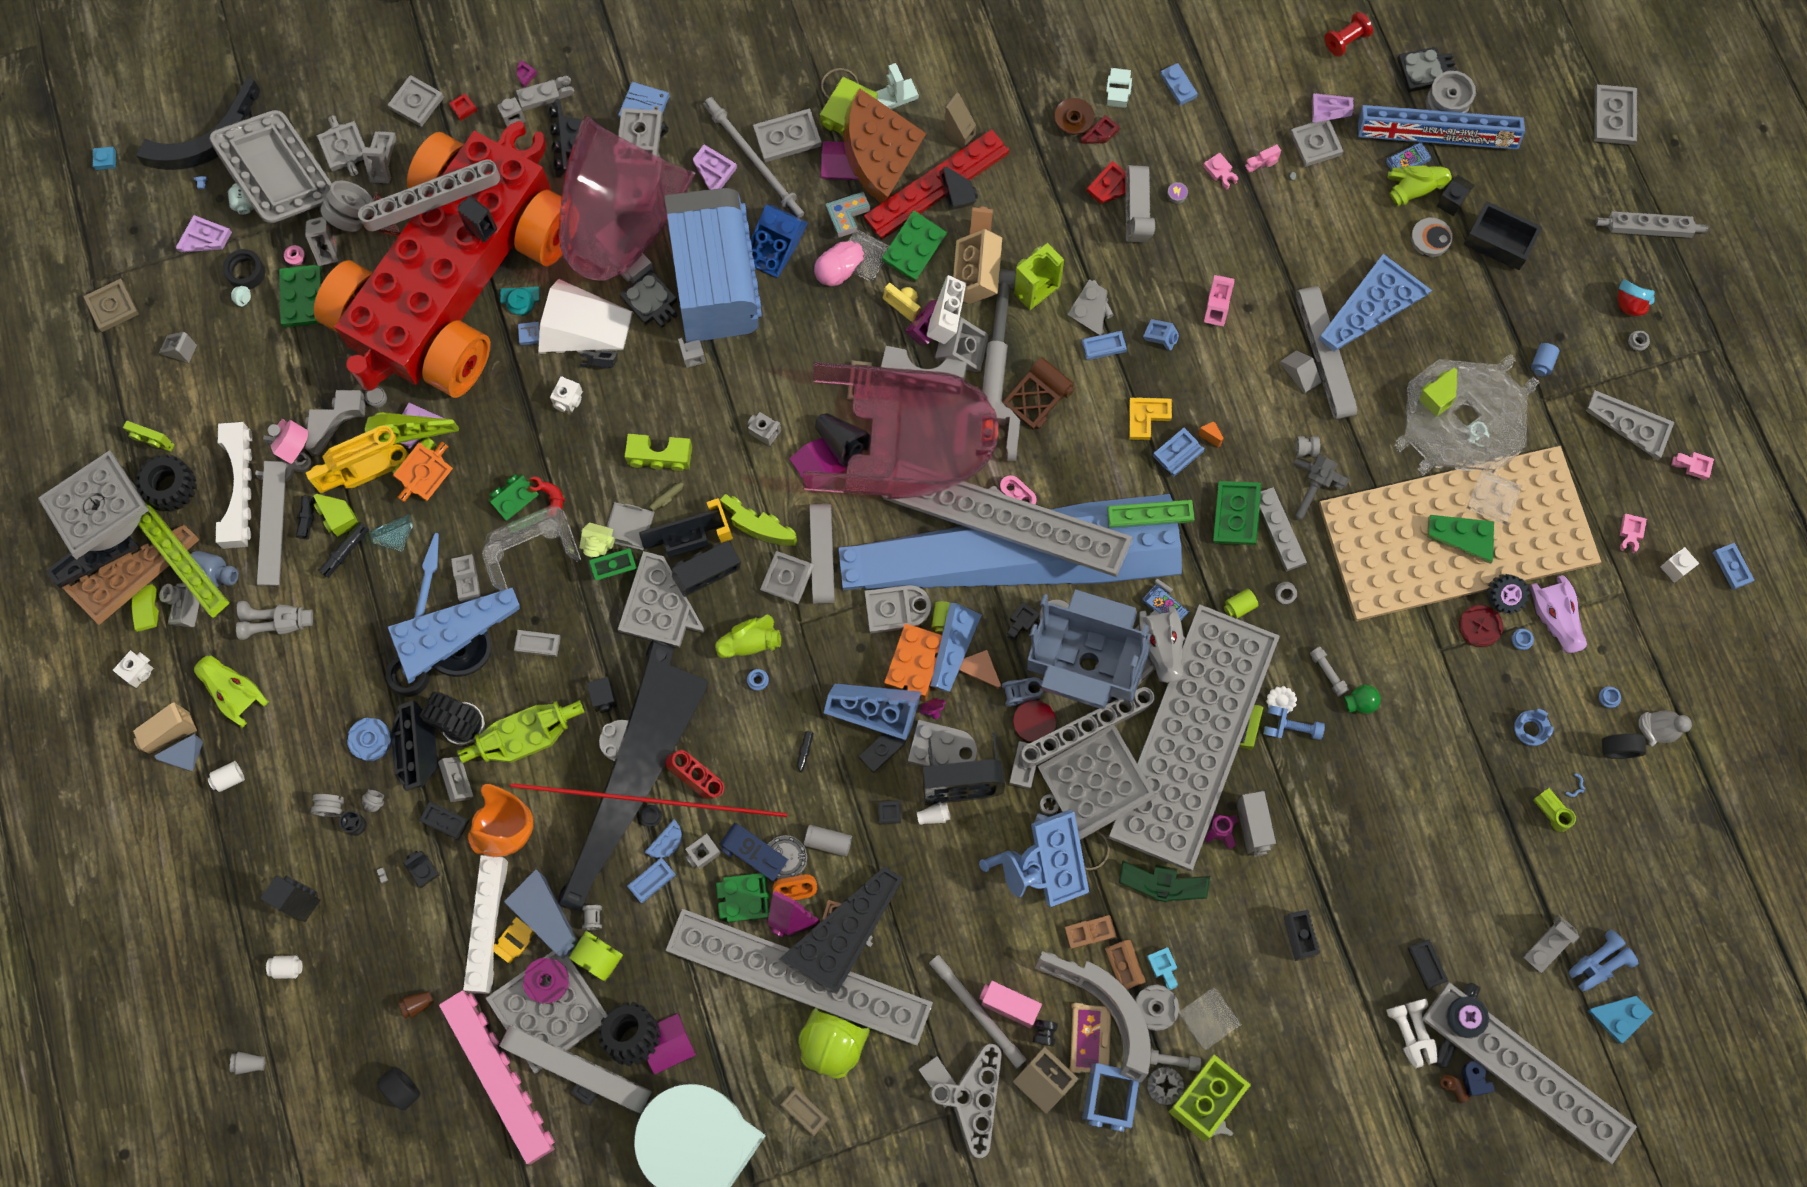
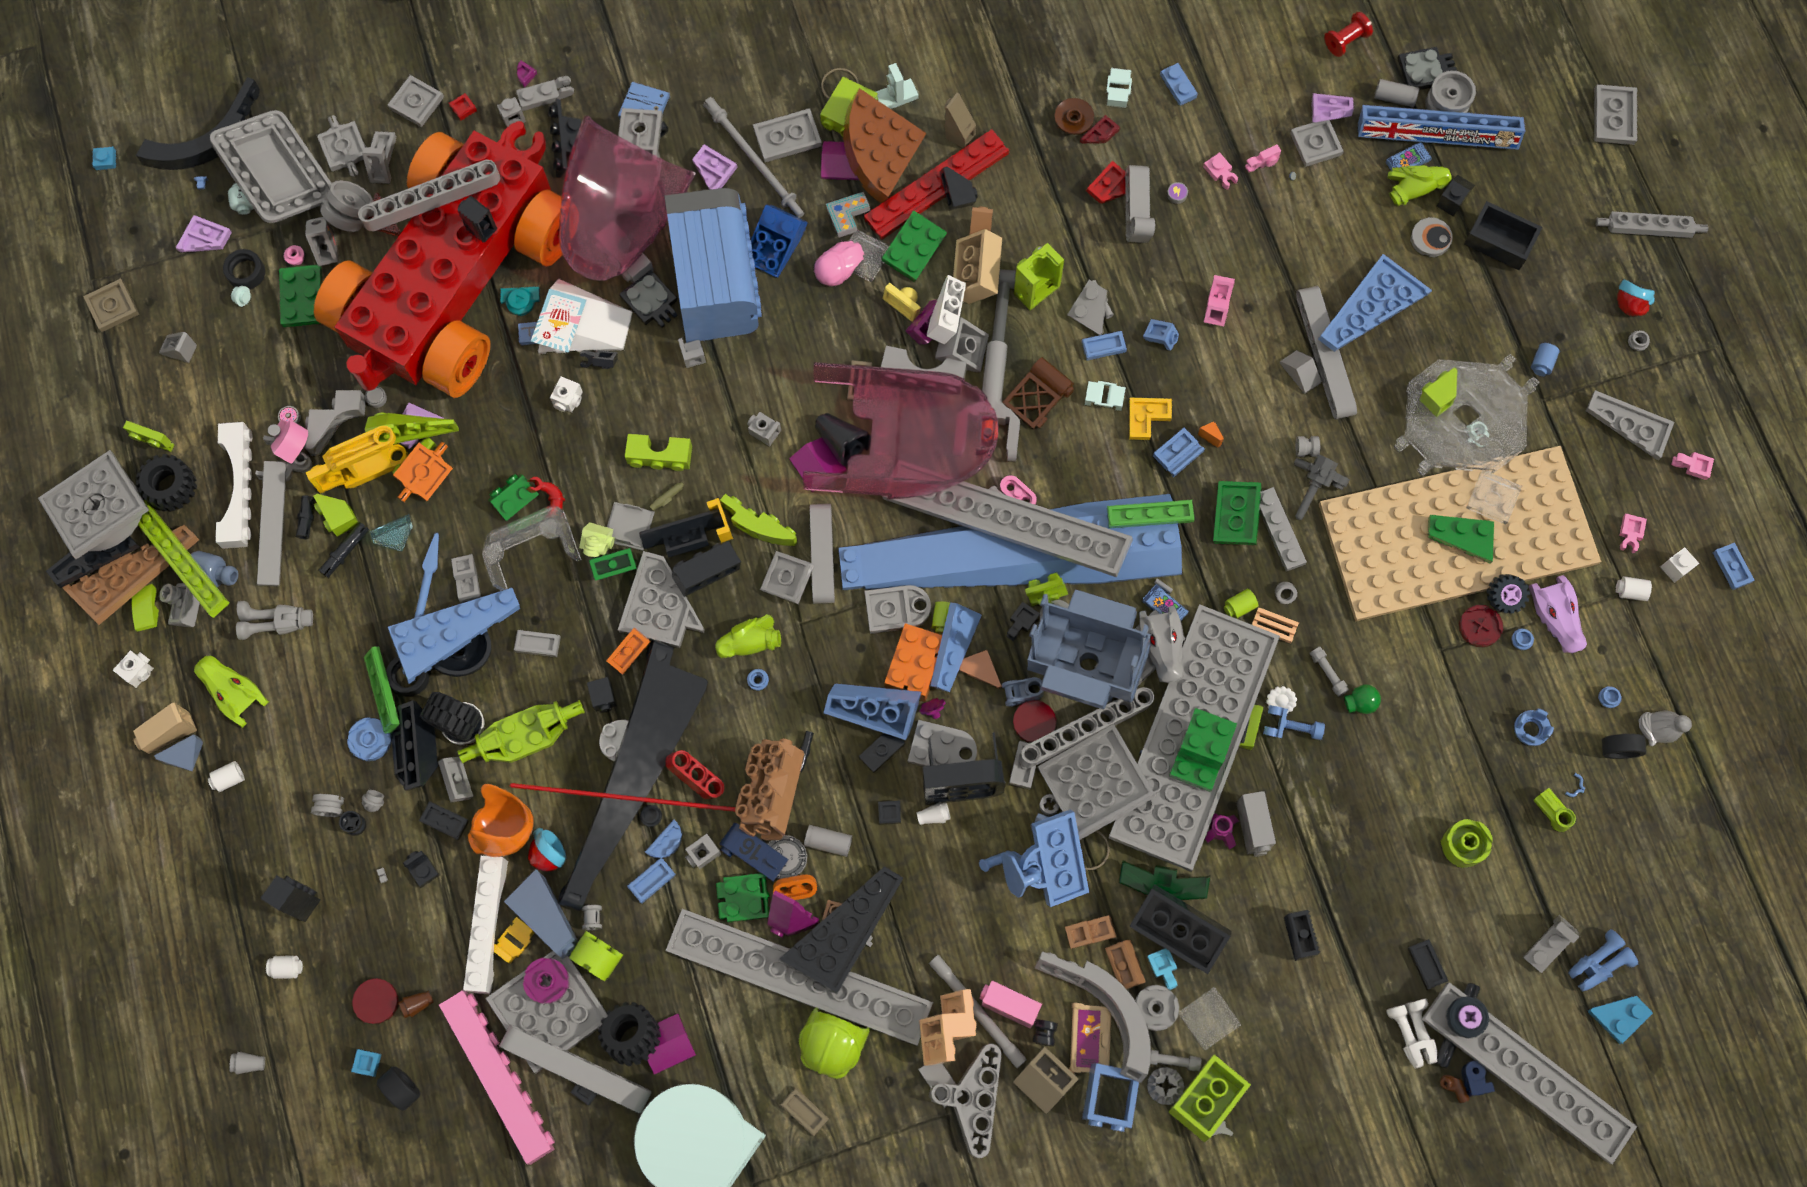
none -> tile [278,406,301,424]
none -> dark azure plate [351,1049,381,1077]
none -> dark red tile [352,978,399,1024]
none -> bright green tile [364,646,400,734]
none -> medium azure piece [528,828,566,871]
none -> sticker [531,289,587,352]
none -> orange plate [606,628,651,675]
none -> medium nougat brick [735,739,804,840]
none -> light nougat bracket [919,989,976,1066]
none -> lime hips [1025,573,1068,606]
none -> light aqua piece [1085,381,1126,411]
none -> black brick [1129,884,1232,974]
none -> green bracket [1169,708,1237,792]
none -> light nougat tile [1252,607,1299,644]
none -> light grey pin [1374,79,1419,107]
none -> lime brick [1441,819,1493,868]
none -> white brick [1616,577,1652,601]

